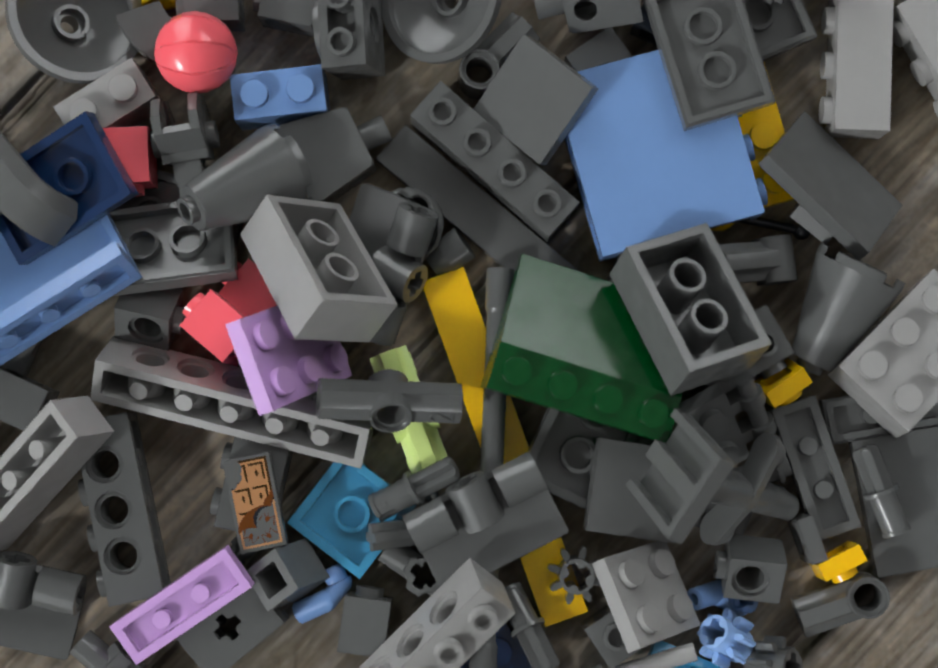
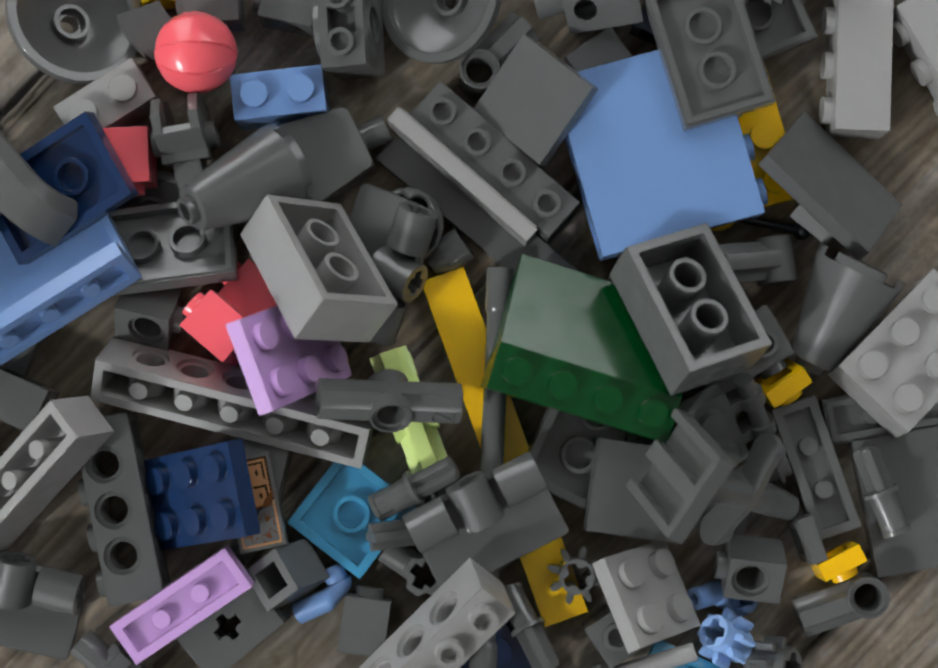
none -> dark blue plate [144,439,261,550]
none -> light grey tile [387,107,538,247]

